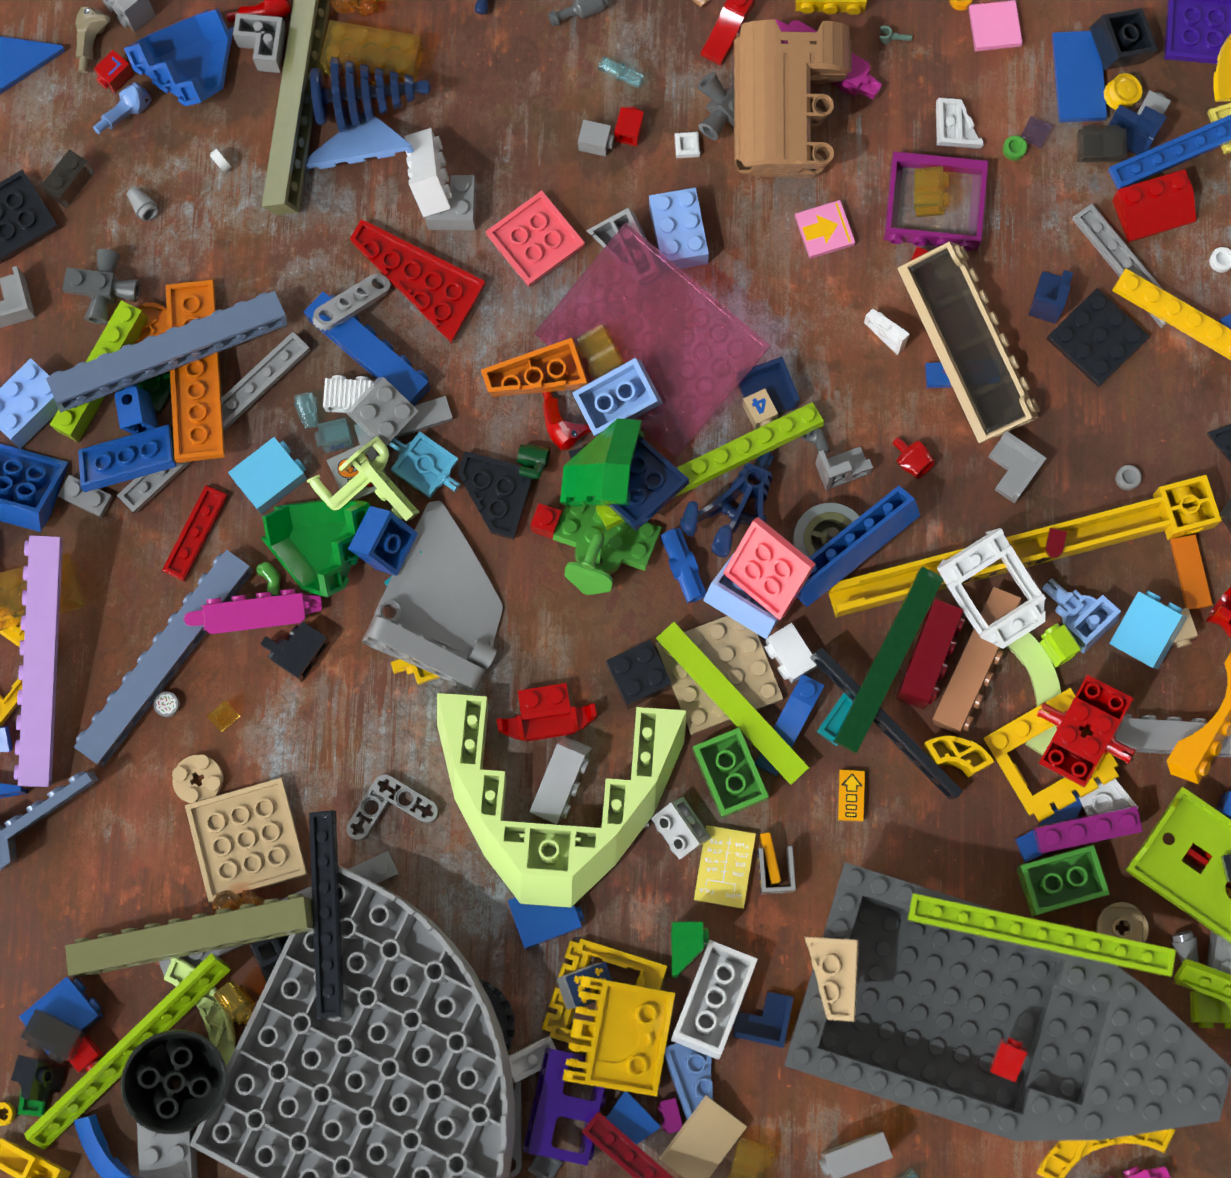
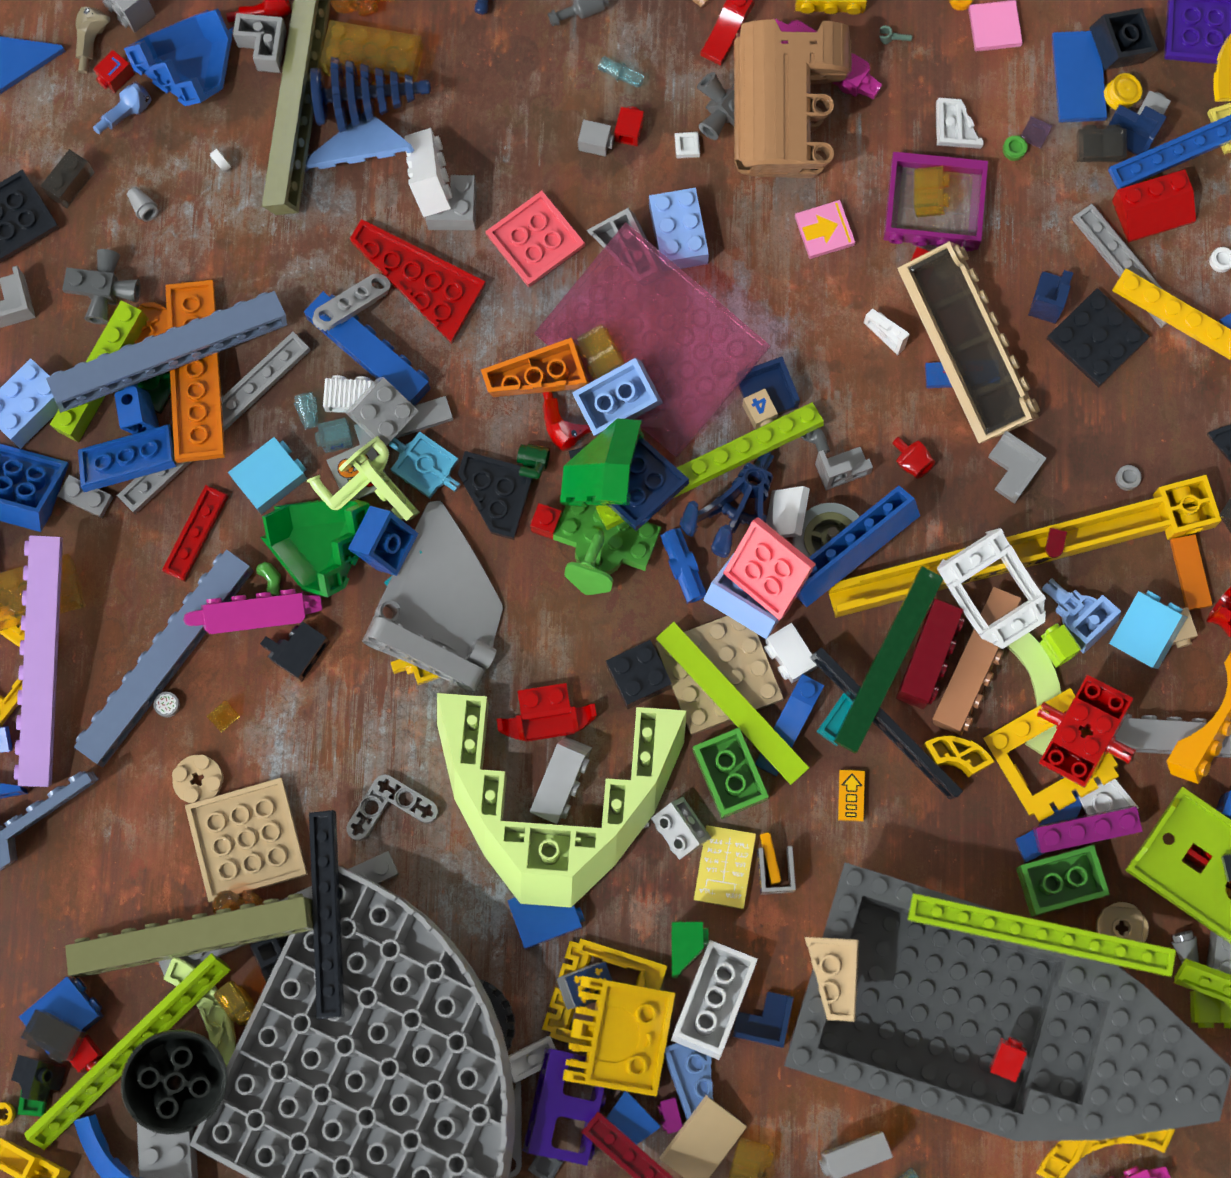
none -> white tile [766,486,810,538]

